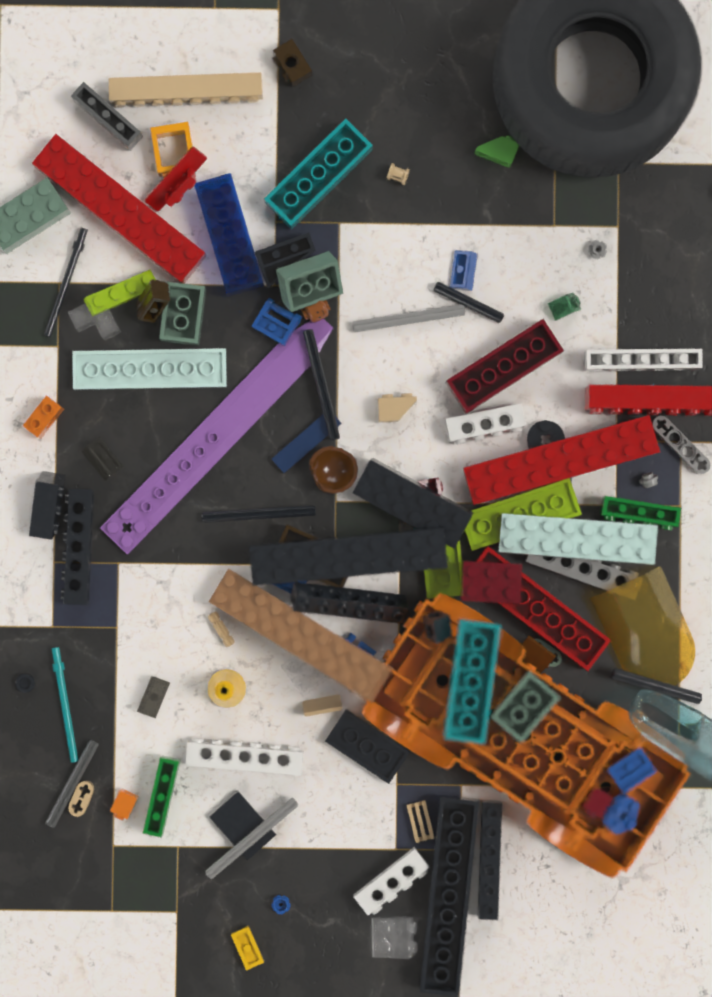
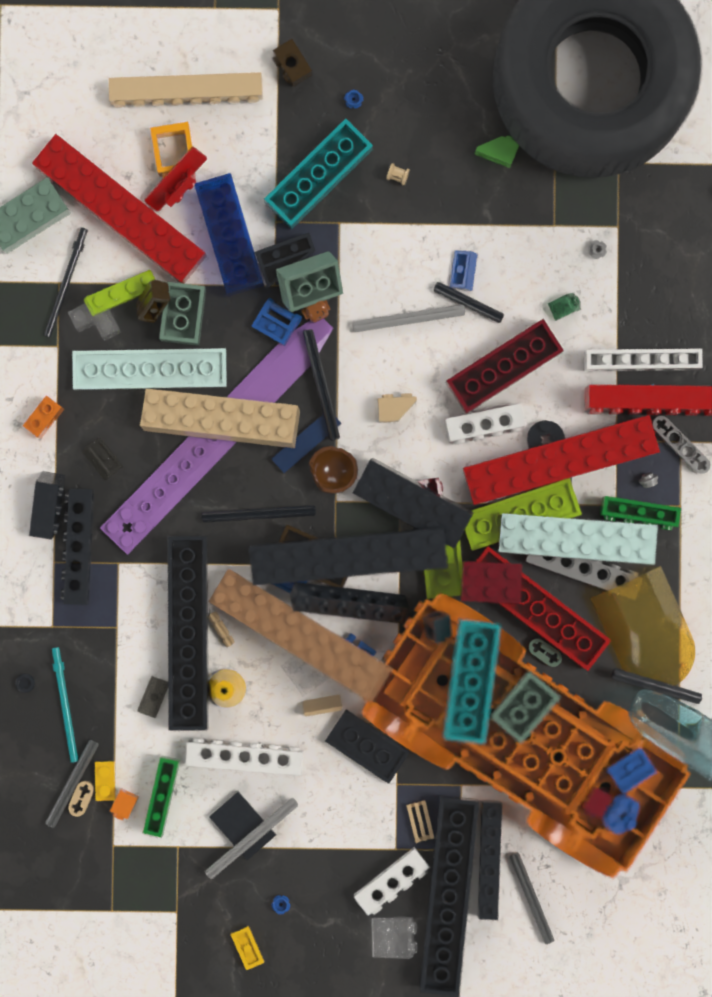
dark grey brick [71,82,143,151] -> none
reddish brown piece [520,636,556,674] -> none
none -> yellow plate [95,761,116,801]
none -> tan brick [140,389,300,448]
none -> black brick [168,536,209,731]
none -> blue plate [344,90,363,109]
none -> dark grey axle [510,852,554,944]

